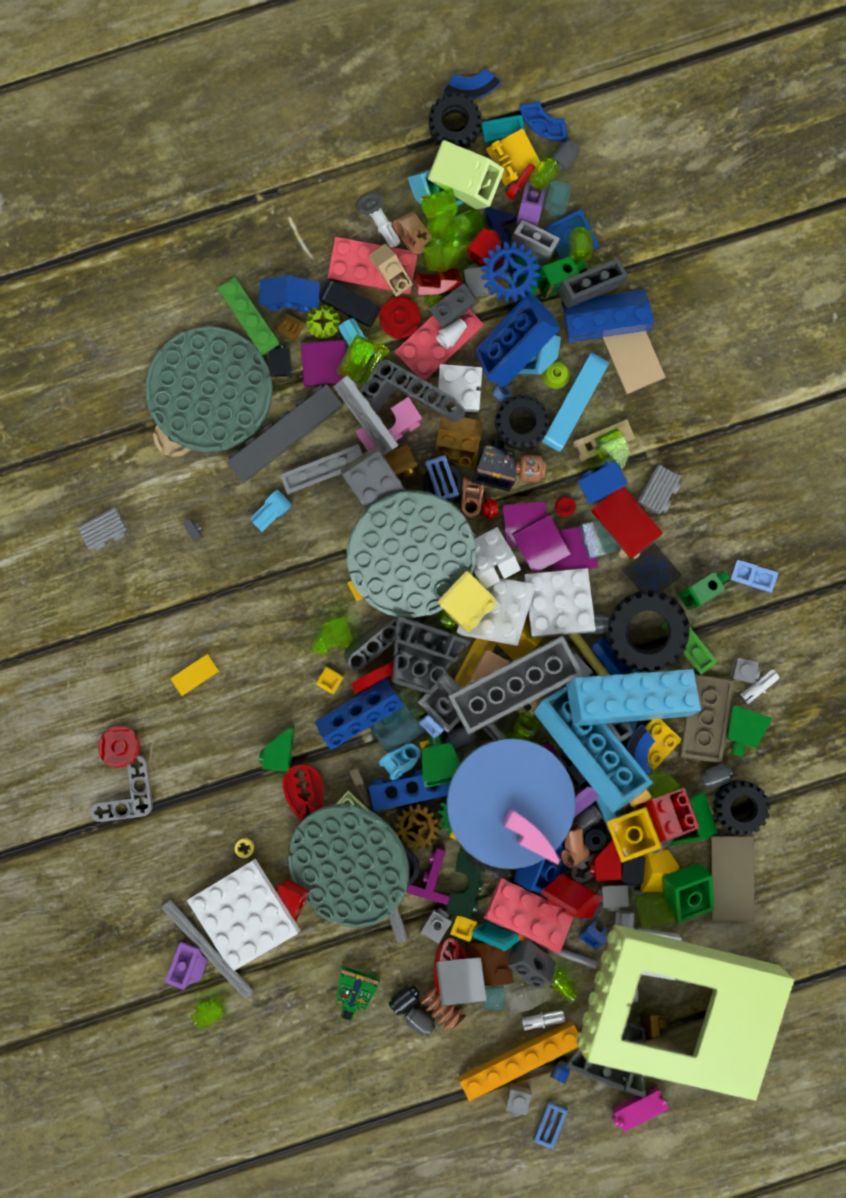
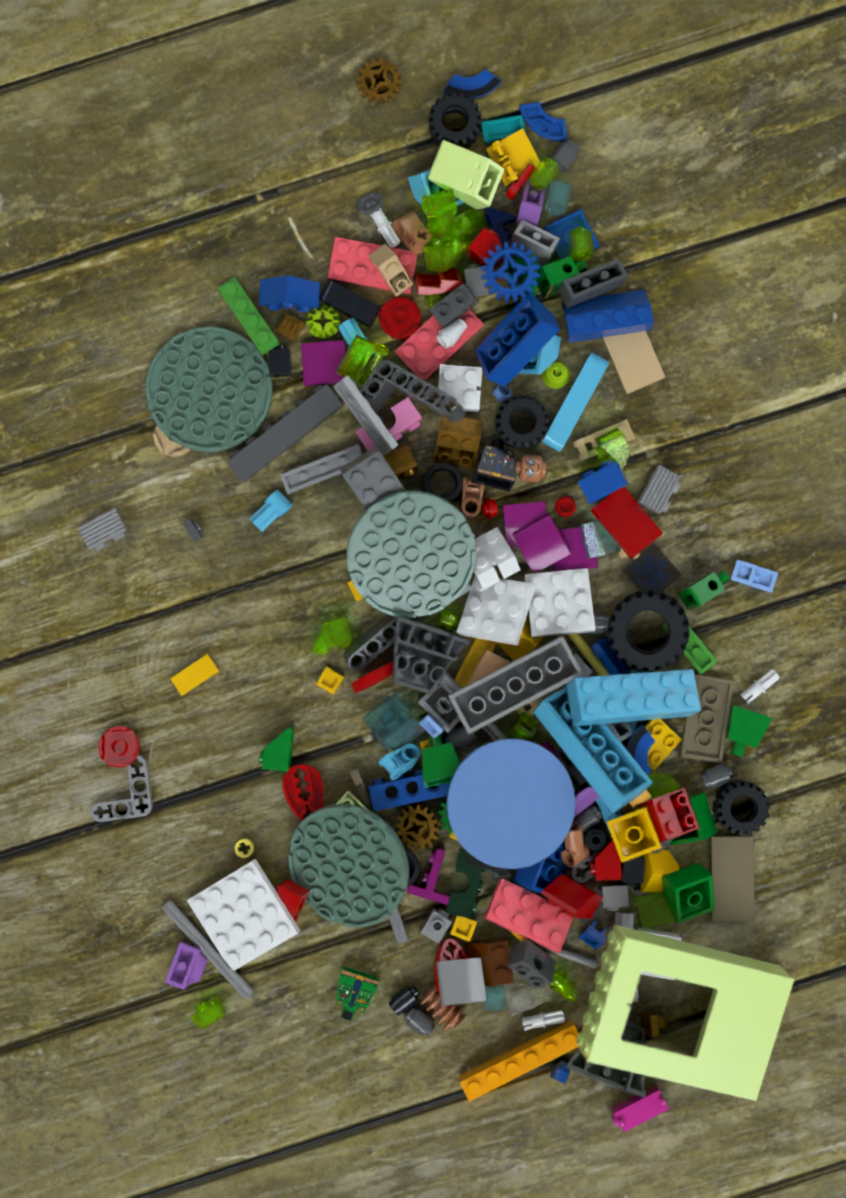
blue brick [315,678,403,750] -> none
medium blue tile [425,455,459,500] -> none
light yellow slope [437,571,497,633] -> none
teal tile [472,921,519,951] -> none
bright pink slope [502,809,560,864] -> none
light grey brick [505,1083,532,1117] -> none
medium blue tile [533,1101,568,1150] -> none
light grey brick [729,657,761,683] -> none
none -> pearl gold gear [357,57,402,105]

